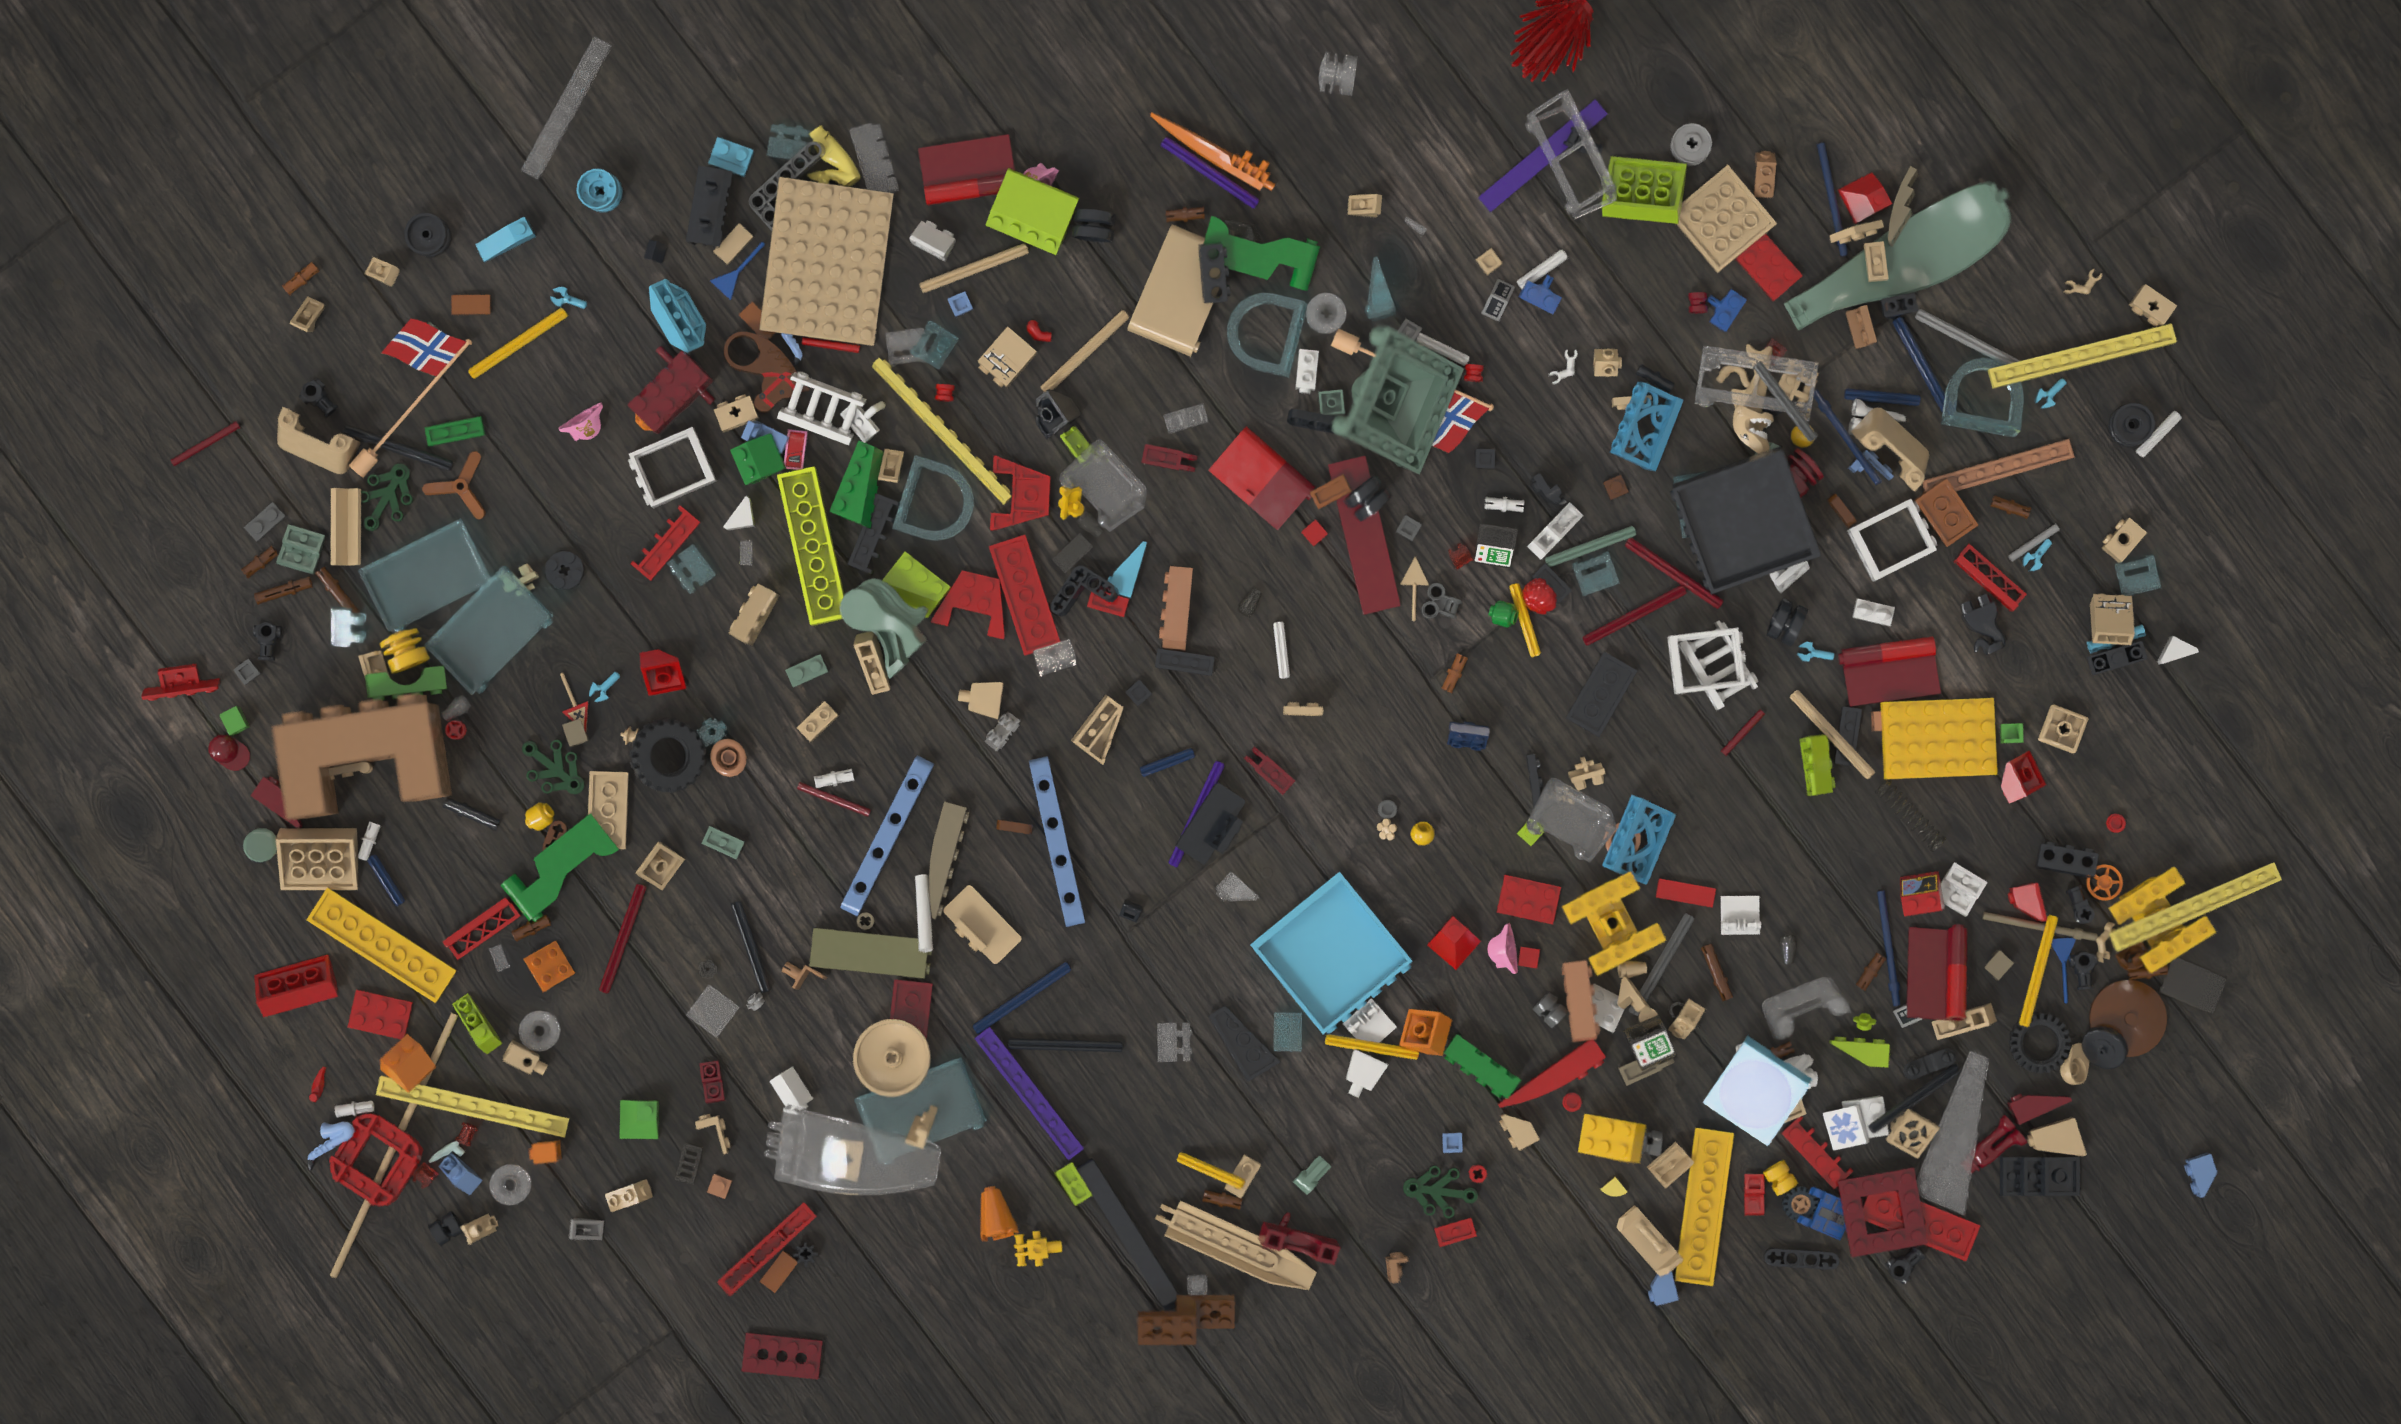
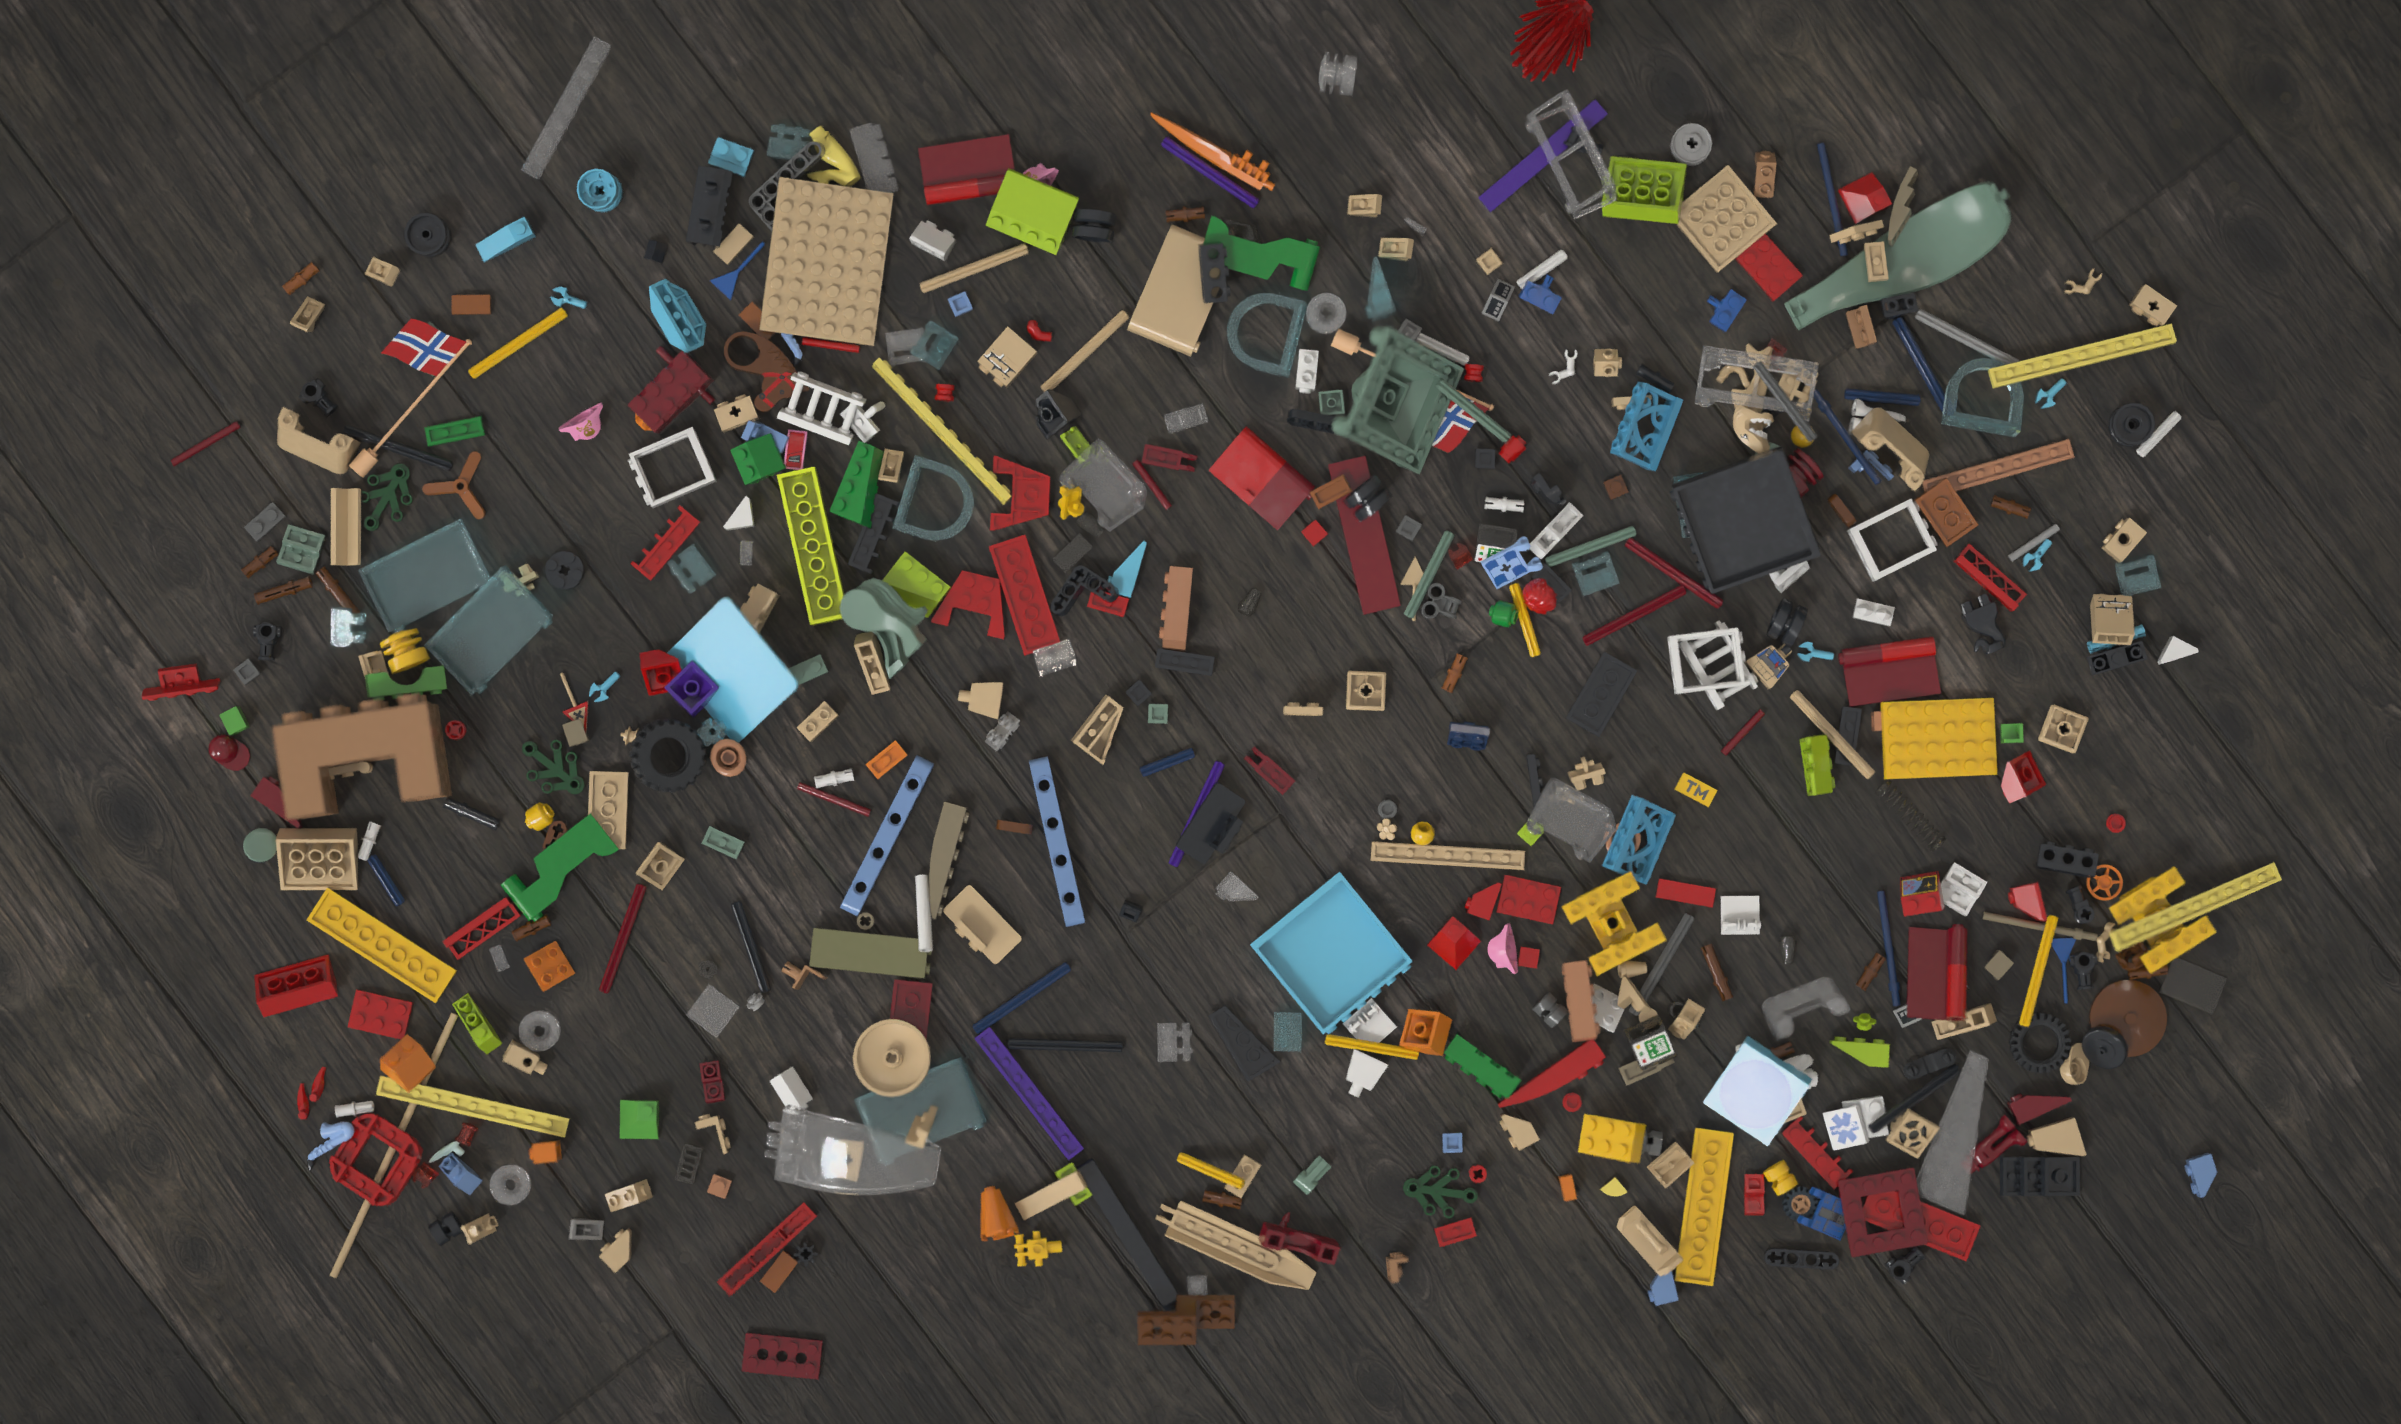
clear cone [442,695,471,722] -> none
white axle [1273,622,1290,678] -> none
dark red wheel [1688,292,1708,313] -> none
none -> red bar [297,1083,309,1120]
none -> tan slope [599,1228,632,1273]
none -> dark purple slope [664,661,719,718]
none -> medium azure piece [667,598,798,743]
none -> orange plate [866,740,908,779]
none -> tan tile [1015,1170,1087,1220]
none -> dark red bar [1132,460,1172,510]
none -> sand green plate [1148,704,1168,724]
none -> tan brick [1346,671,1386,711]
none -> tan tile [1371,842,1525,870]
none -> tan slope [1378,238,1414,261]
none -> sand green axle [1404,531,1454,618]
none -> sand green axle [1436,379,1511,442]
none -> red slope [1465,883,1502,920]
none -> light blue flag [1481,536,1543,589]
none -> red brick [1498,435,1526,463]
none -> orange piece [1558,1174,1577,1201]
none -> yellow tile [1674,772,1718,807]
none -> torso [1744,644,1792,689]

